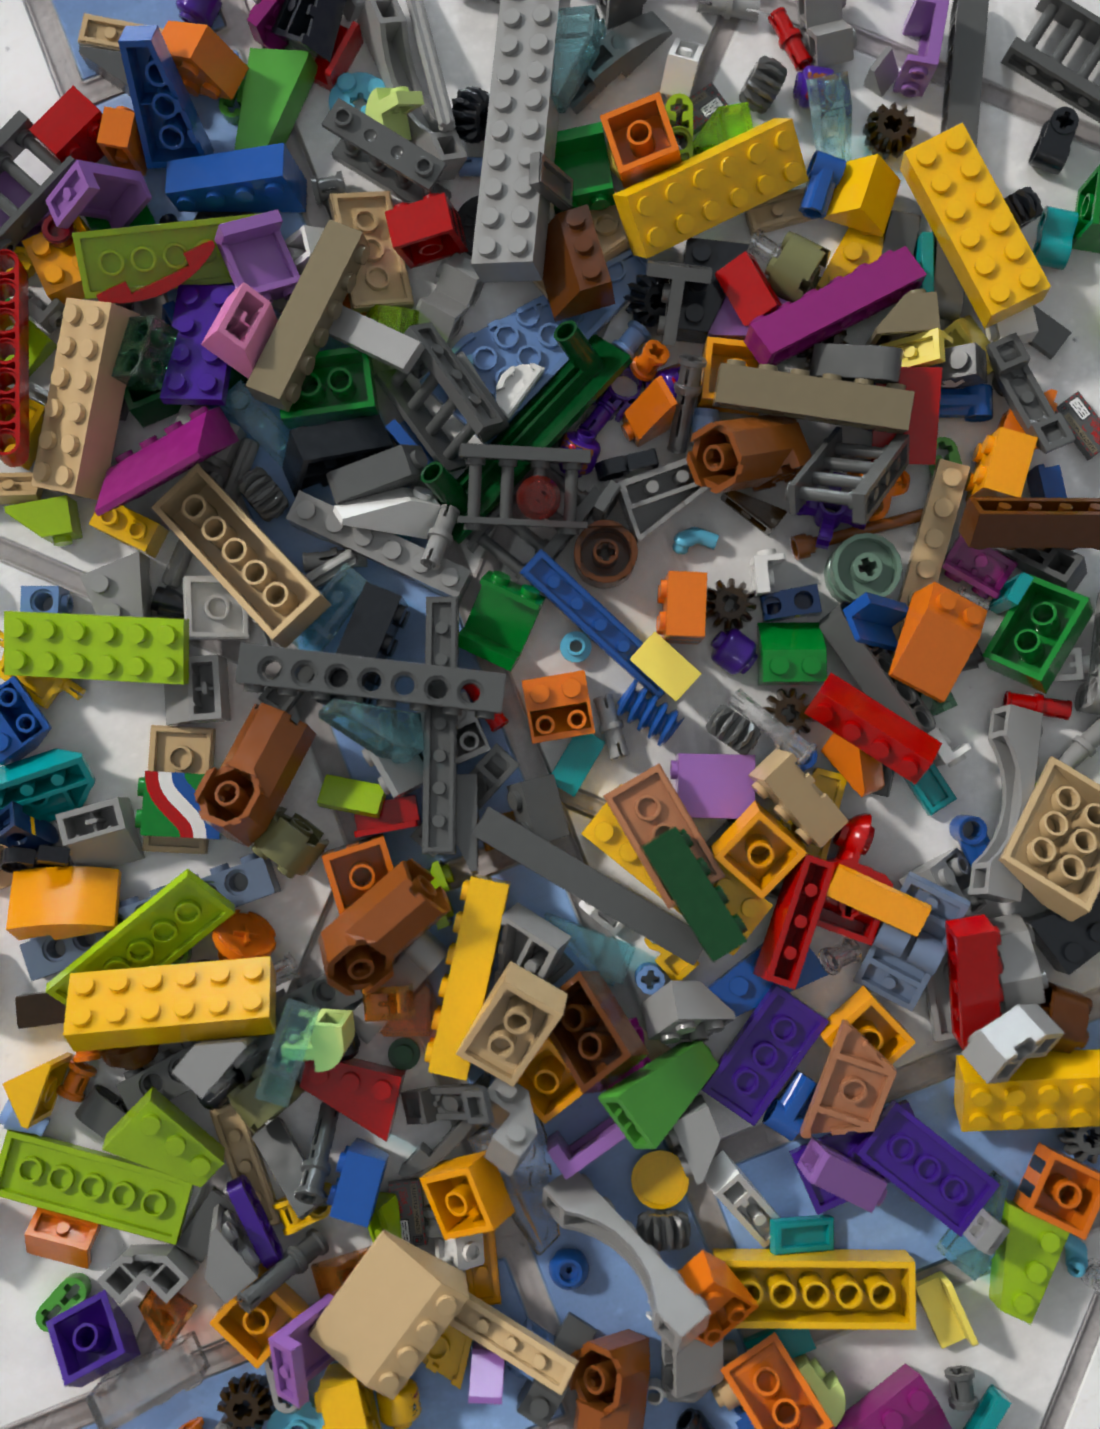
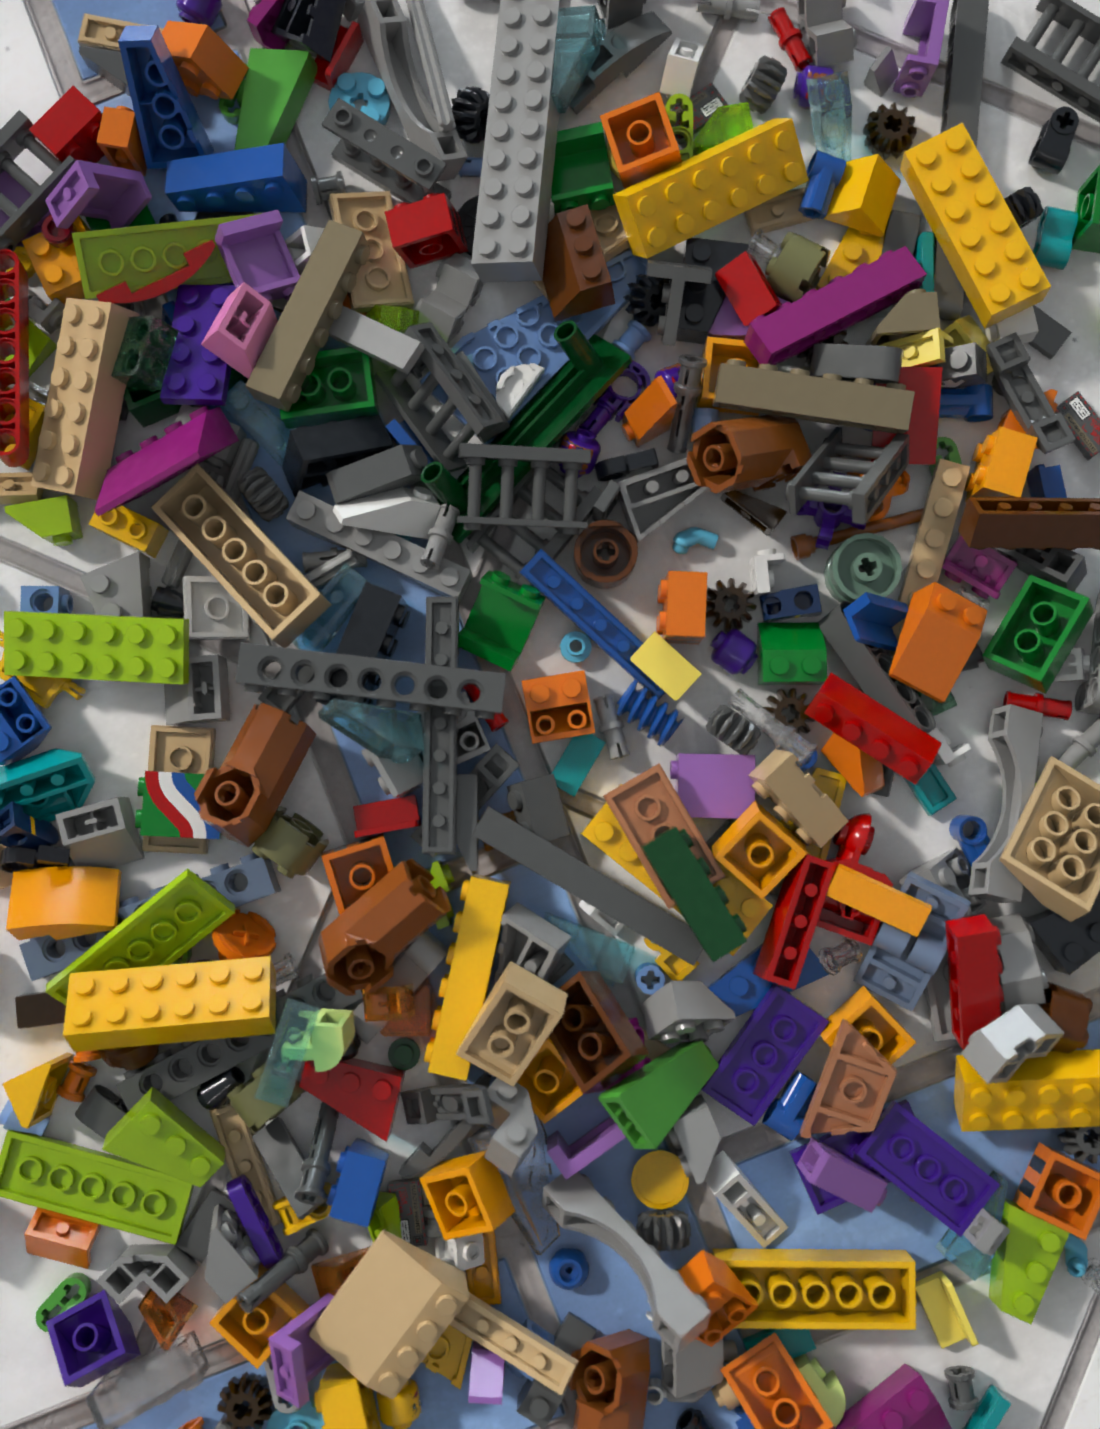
light grey slope [172,1035,260,1099] -> none
lime tile [317,774,386,819] -> none
yellowish green brick [365,86,424,141] -> none
clear red cone [517,475,561,520] -> none
dark grey tile [529,151,573,211] -> none
orange bush [630,339,670,382] -> none
teal tile [770,1214,834,1255] -> none
teal tile [988,572,1034,615] -> none

